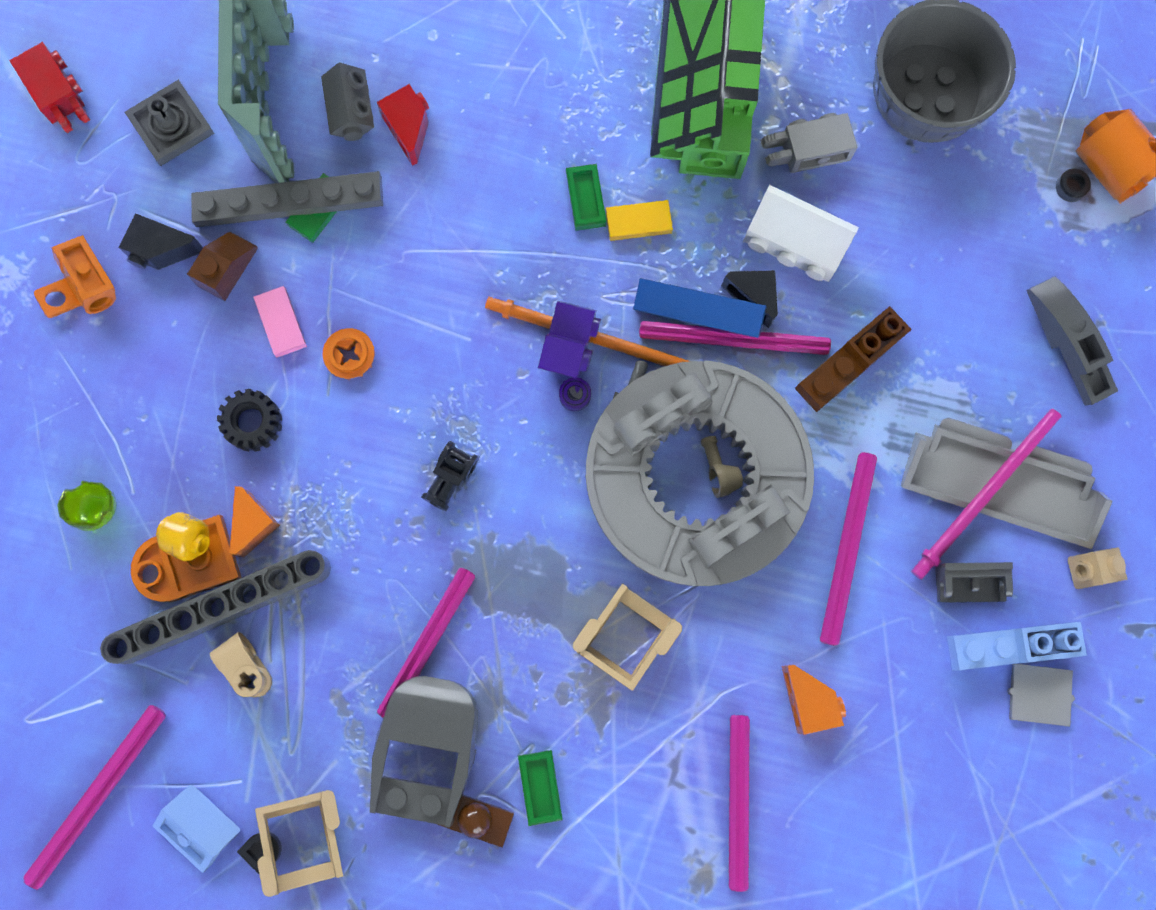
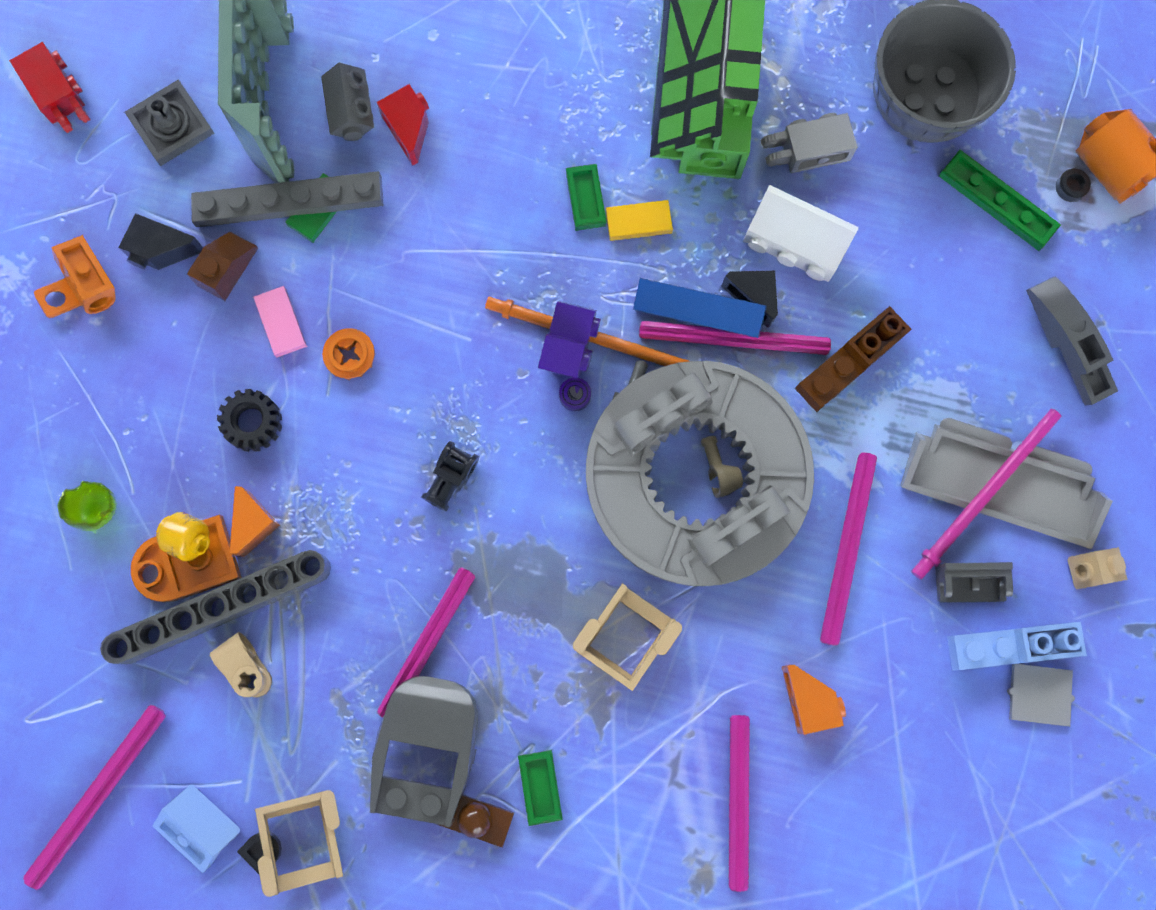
none -> green tile [939,150,1061,251]

